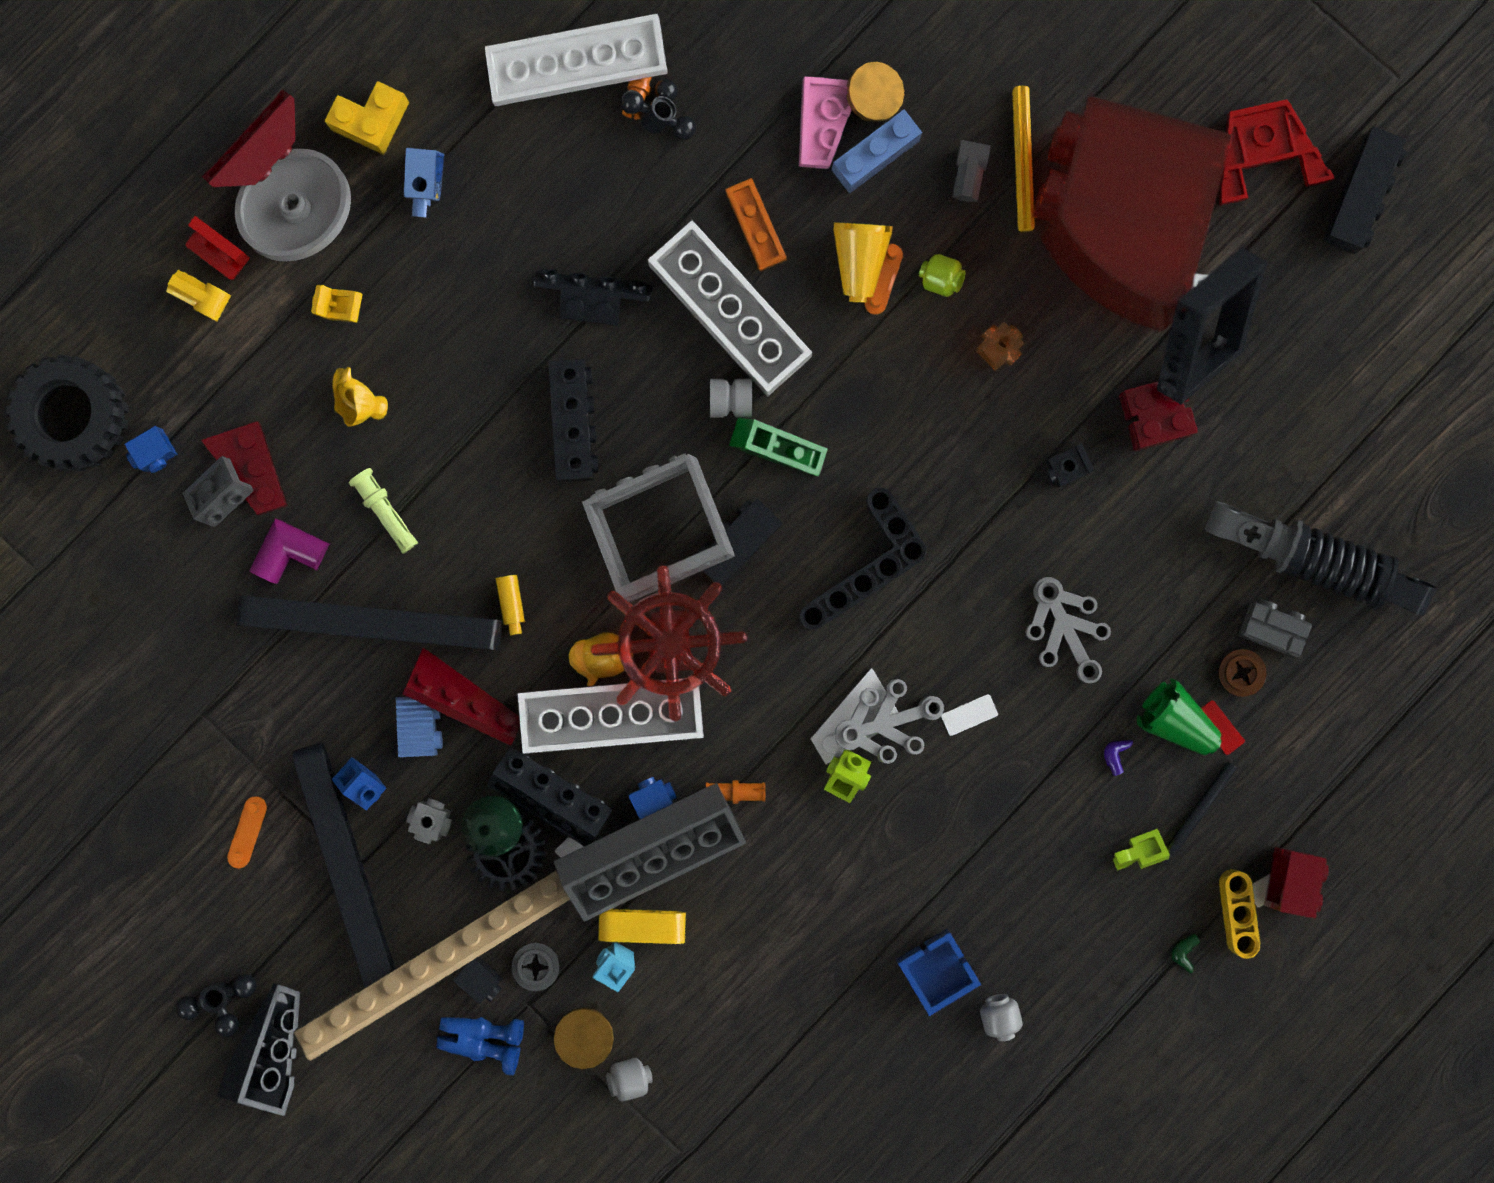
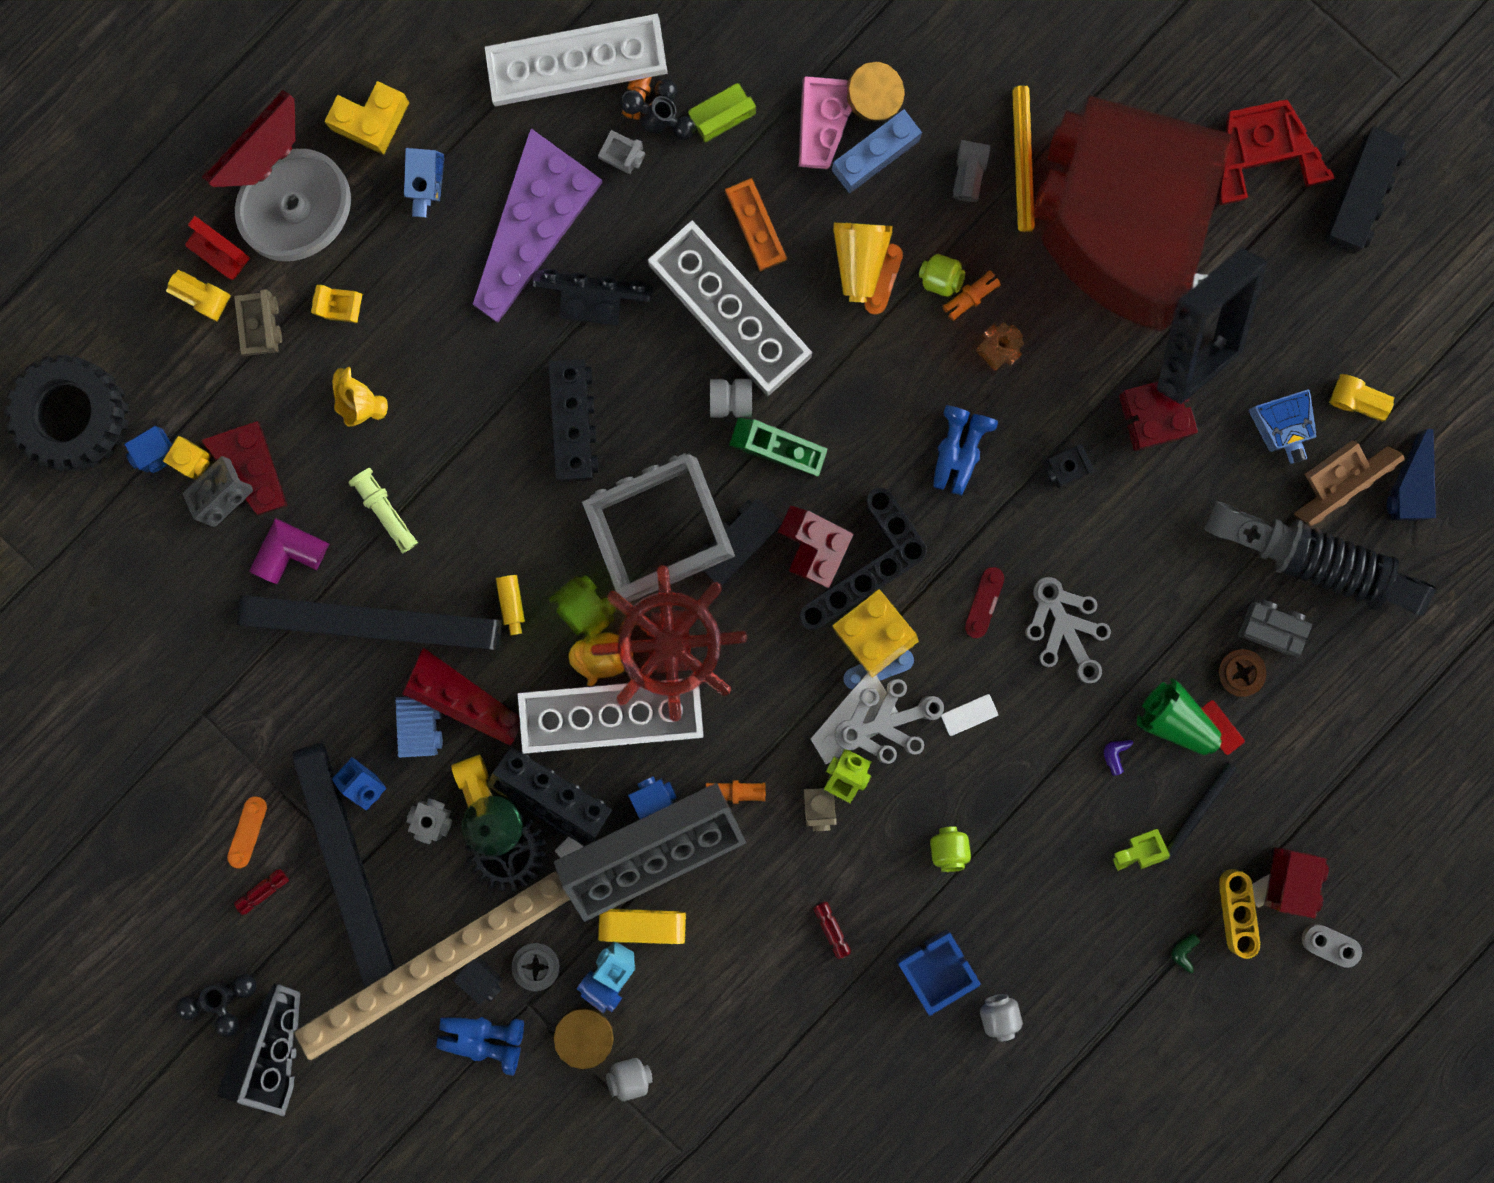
none -> yellow brick [163,436,212,480]
none -> dark tan bracket [234,289,282,356]
none -> dark red axle [234,869,289,915]
none -> yellow piece [451,754,498,819]
none -> medium lavender wing [473,128,603,323]
none -> clear neon green brick [548,575,616,644]
none -> blue brick [577,970,622,1014]
none -> light grey bracket [598,130,645,174]
none -> lime panel [689,83,756,142]
none -> brick [778,505,853,588]
none -> dark tan bracket [804,788,837,831]
none -> dark red axle [813,901,851,959]
none -> yellow brick [832,589,919,678]
none -> medium blue piece [843,650,914,689]
none -> lime head [930,827,971,872]
none -> blue piece [933,405,998,496]
none -> orange pin [942,270,1001,321]
none -> dark red piece [965,567,1004,638]
none -> torso [1249,389,1316,464]
none -> medium nougat bracket [1294,440,1405,527]
none -> light grey plate [1302,924,1362,967]
none -> yellow piece [1329,374,1394,422]
none -> dark blue slope [1387,429,1436,521]

